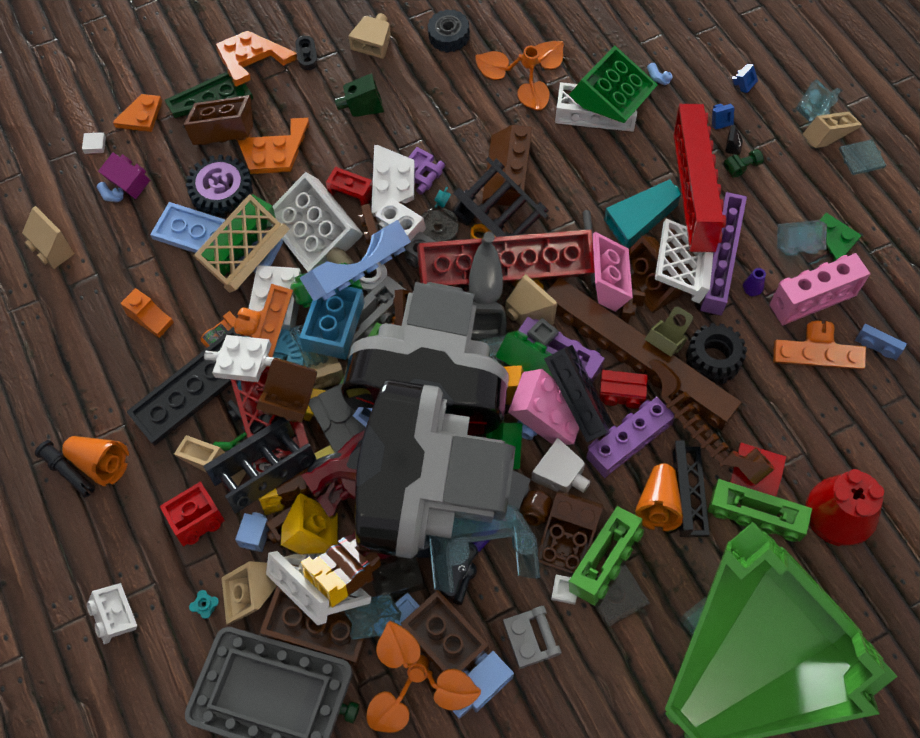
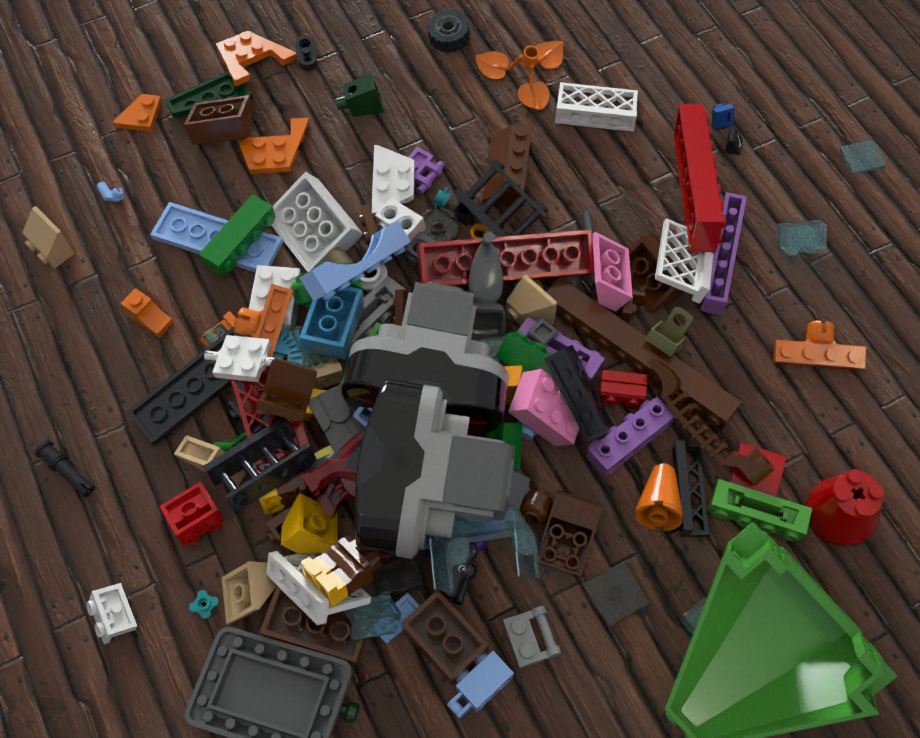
orange cone [62,436,129,486] -> none
white tile [82,133,106,154] -> none
magenta brick [98,153,151,199] -> none
wheel [186,155,253,218] -> none
tan fence [193,194,290,293] -> none
light blue brick [235,512,269,552] -> none
red panel [326,167,373,206] -> none
tan torso [349,13,391,59] -> none
orange plant [366,621,481,733] -> none
white torso [531,438,591,493] -> none
white tile [551,574,577,605] -> none
green slope [569,45,658,123] -> none
bright green brick [569,506,644,606] -> none
teal slope [604,179,681,249] -> none
light blue arm [647,63,673,85] -> none
black tyre [686,323,747,385] -> none
dark green leg [723,149,764,178] -> none
blue tile [732,64,758,93] -> none
dark purple cone [743,268,766,296] -> none
bright pink brick [769,253,870,326] -> none
clear light blue bracket [795,79,841,123] -> none
tan slope [802,112,862,148] -> none
green wing [813,212,862,262] -> none
medium blue plate [855,324,907,360] -> none

